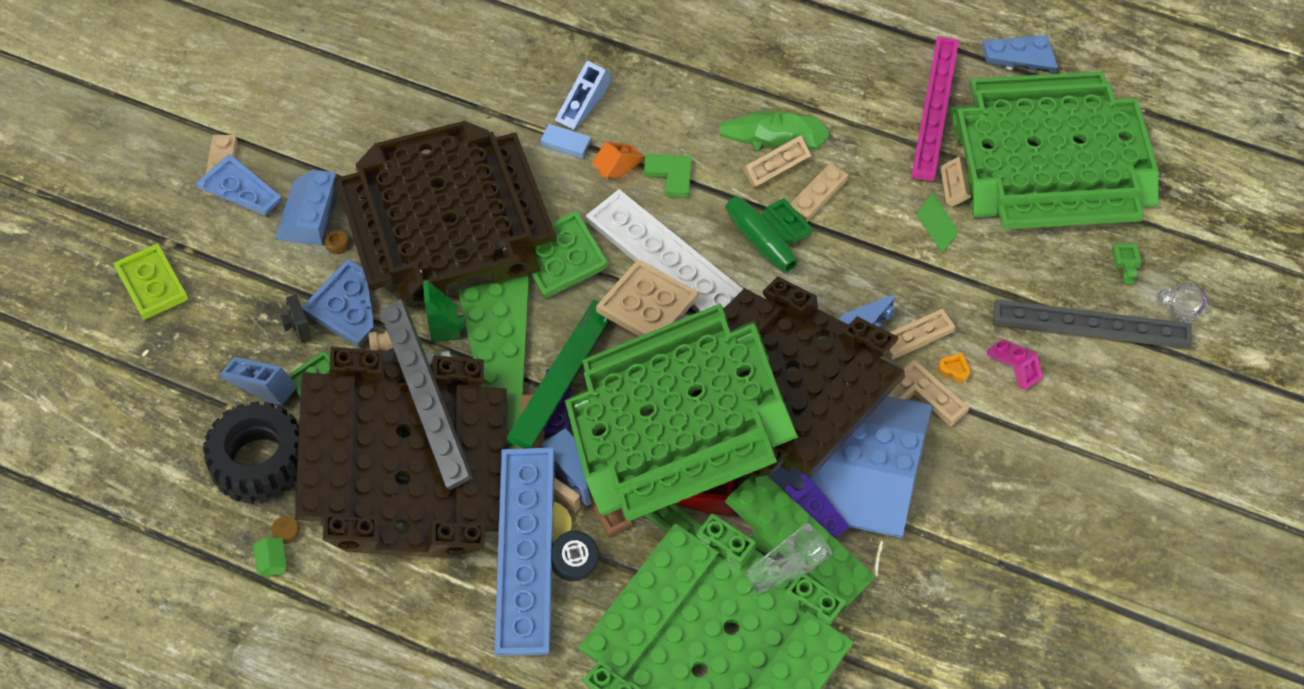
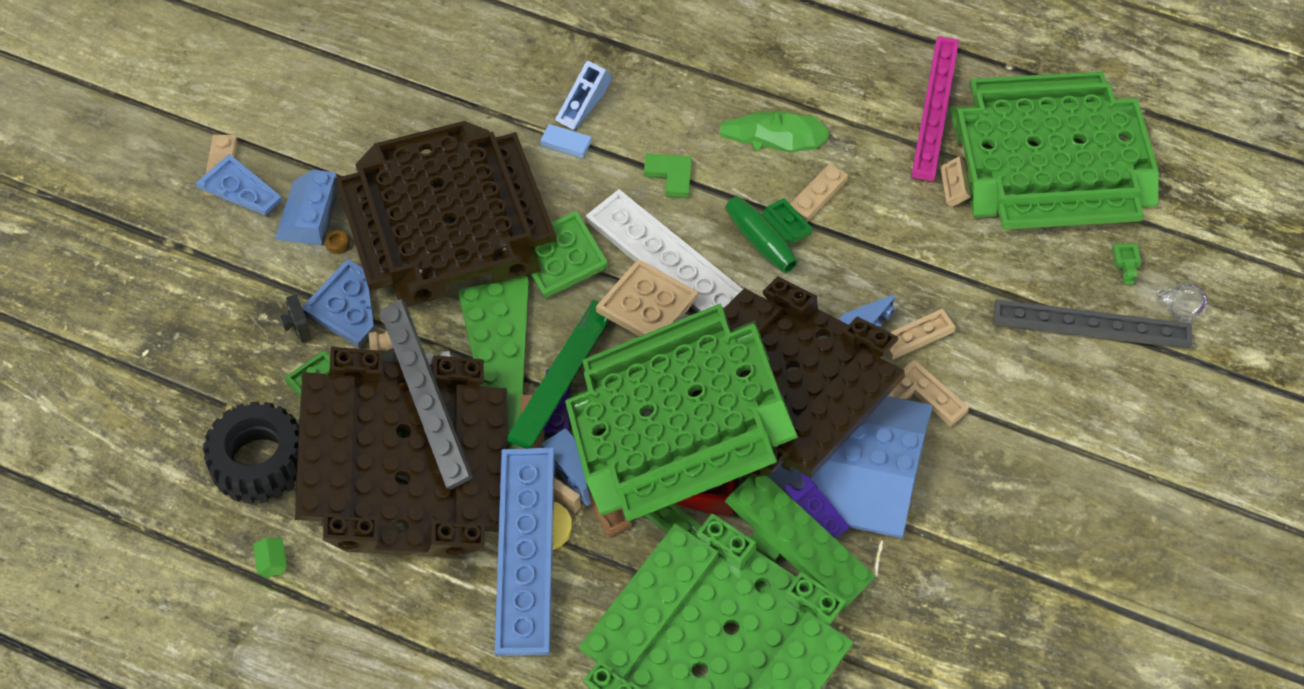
lime plate [113,243,188,320] -> none
medium blue slope [219,357,297,405] -> none
pearl gold tile [272,516,299,544] -> none
green slope [423,280,465,342] -> none
black wheel [551,531,599,581] -> none
orange slope [592,141,645,179] -> none
tan plate [742,135,811,187] -> none
clear slope [744,523,834,594] -> none
bright green sticker [916,192,959,253] -> none
light orange tile [938,353,970,383] -> none
medium blue wing [982,35,1058,74] -> none
dark pink bracket [986,340,1043,390] -> none

